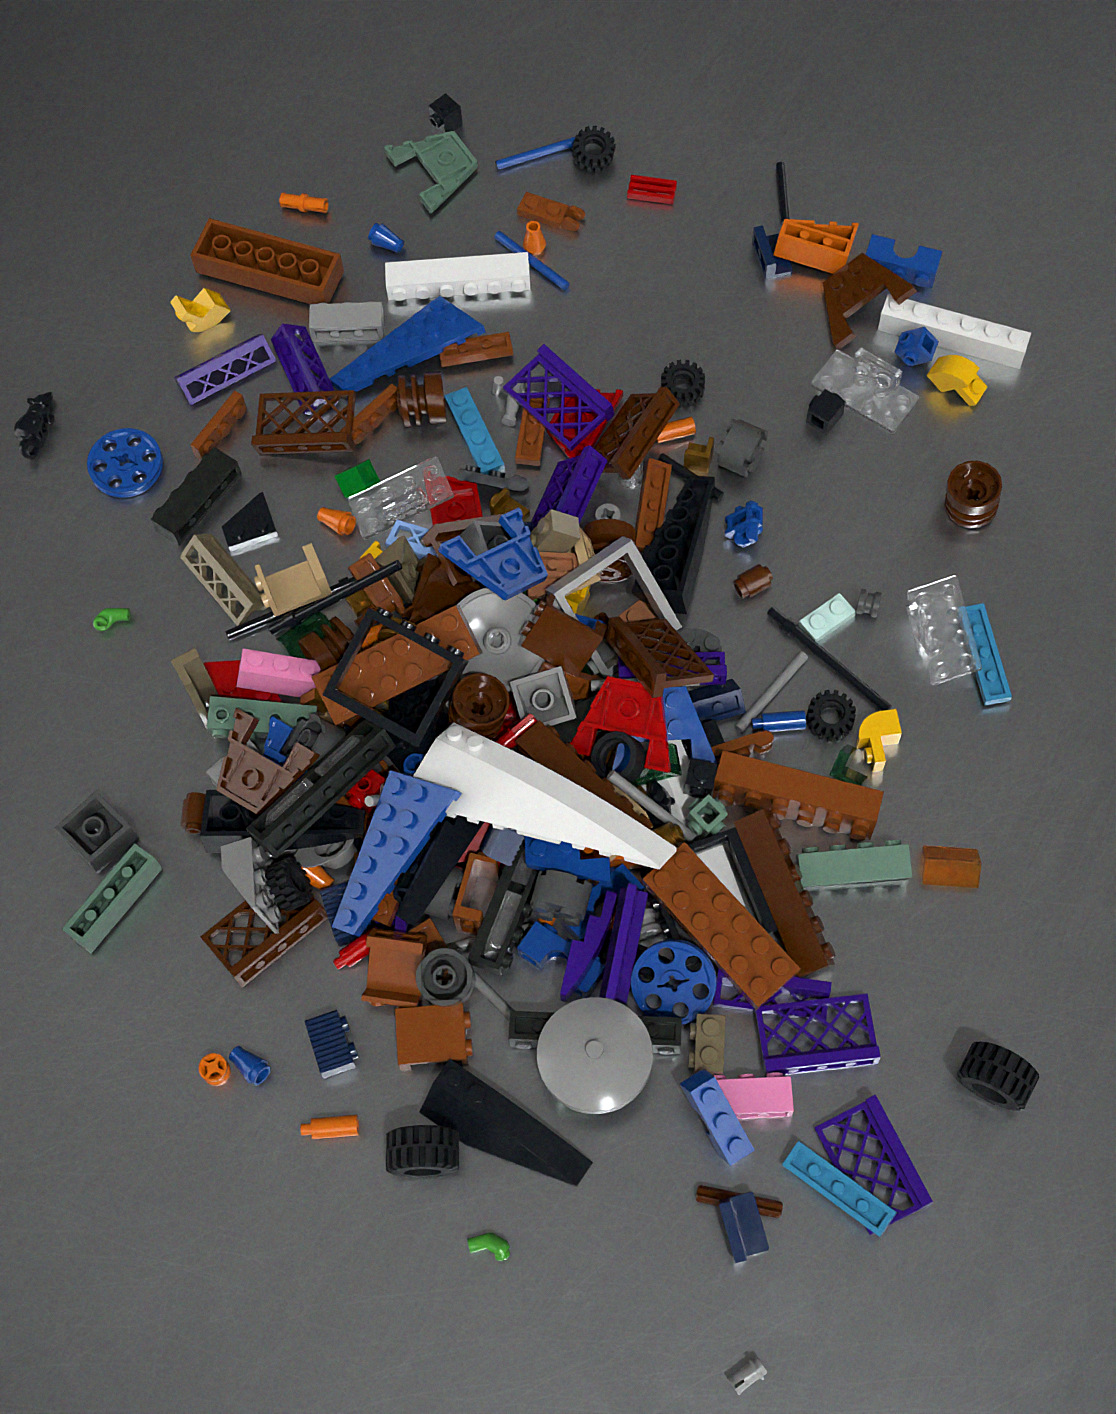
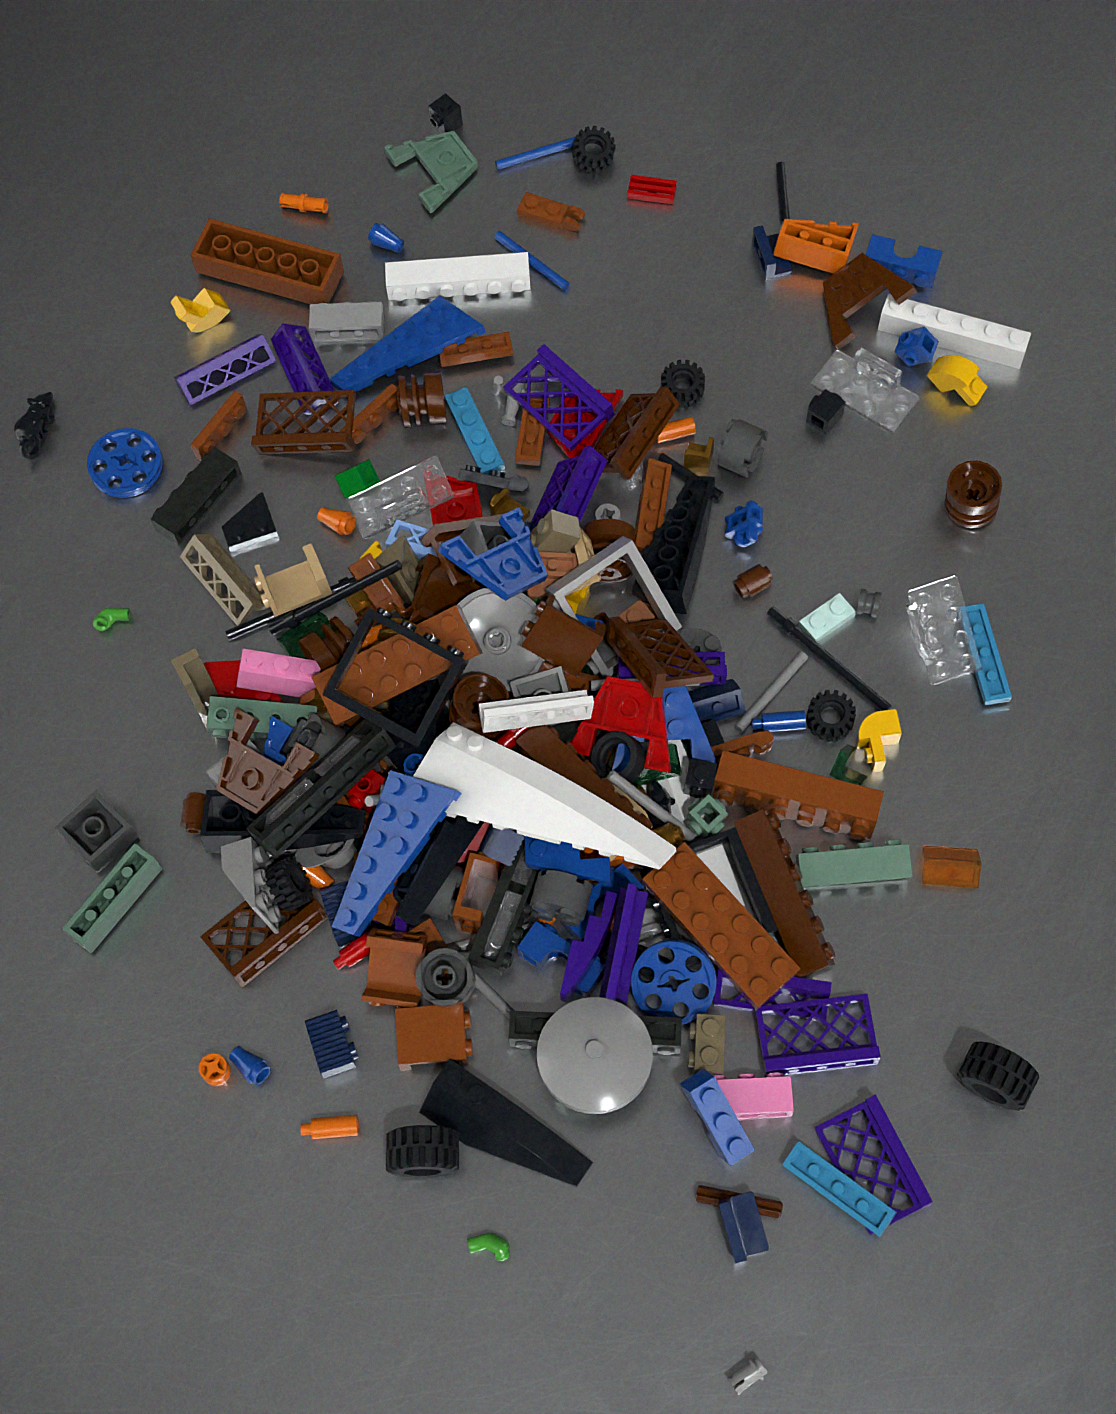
orange cone [523,221,546,255] -> none
none -> white fence [478,690,594,733]

